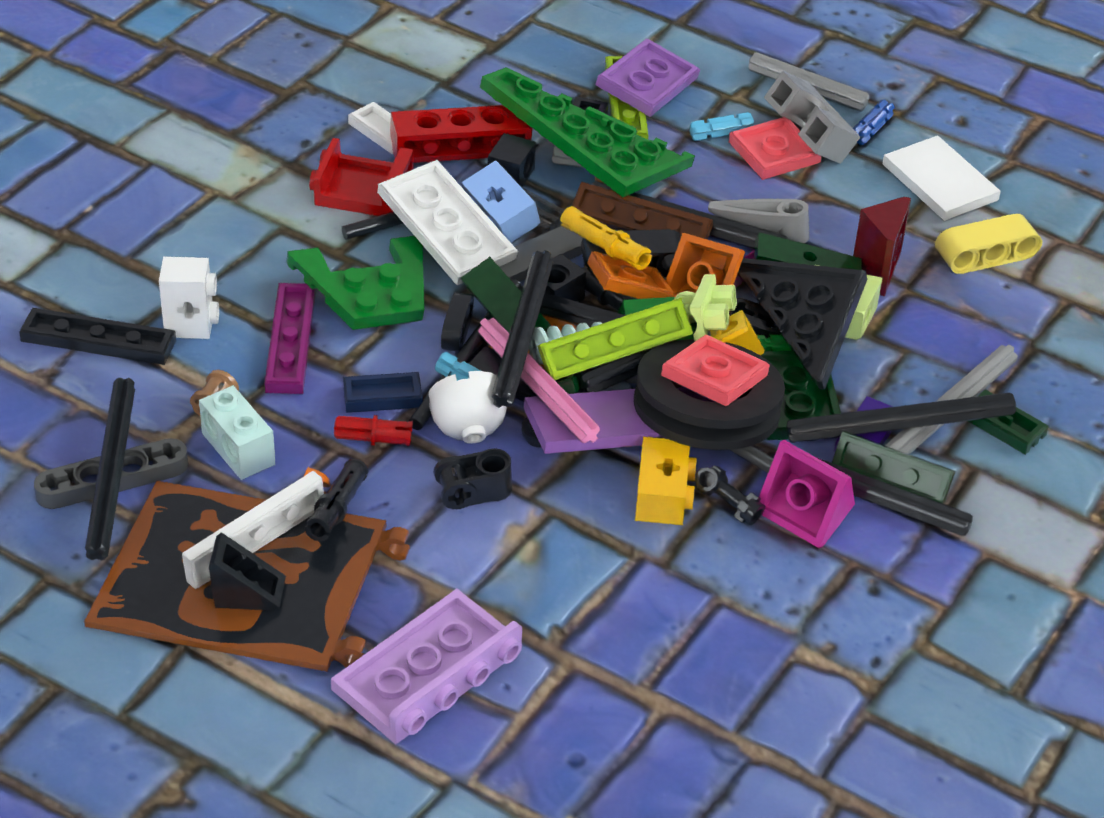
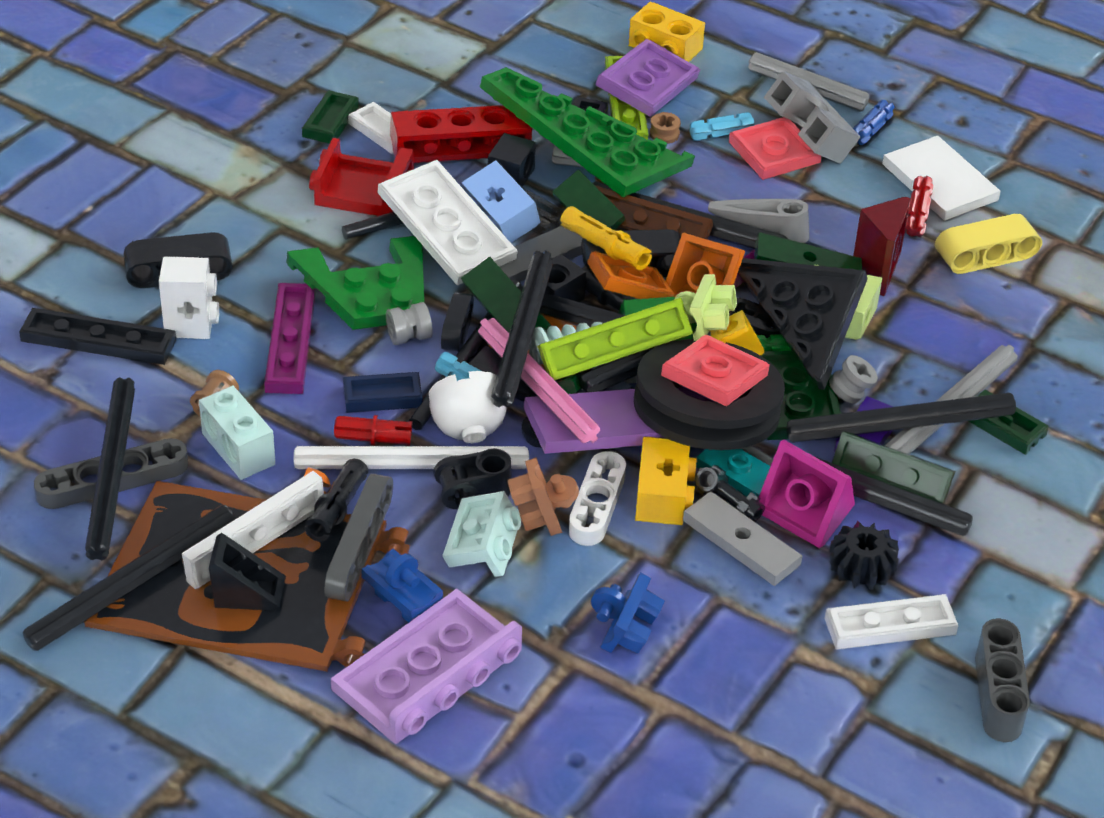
none -> black axle [23,505,235,651]
none -> black beam [123,232,233,288]
none -> white axle [294,446,529,469]
none -> dark green tile [302,90,359,144]
none -> dark grey beam [324,474,393,602]
none -> blue hips [361,549,443,623]
none -> light grey wheel [386,302,432,346]
none -> light aqua bracket [442,491,521,577]
none -> nougat hips [507,457,579,536]
none -> dark green tile [552,169,626,230]
none -> white beam [569,451,626,546]
none -> blue hips [591,572,665,654]
none -> yellow brick [628,1,705,62]
none -> medium nougat bush [650,112,681,144]
none -> light grey tile [683,491,803,586]
none -> teal plate [696,449,771,497]
none -> white tile [825,594,958,650]
none -> light grey wheel [829,355,878,403]
none -> black gear [829,521,899,590]
none -> red axle [906,176,934,237]
none -> dark grey beam [975,618,1030,742]

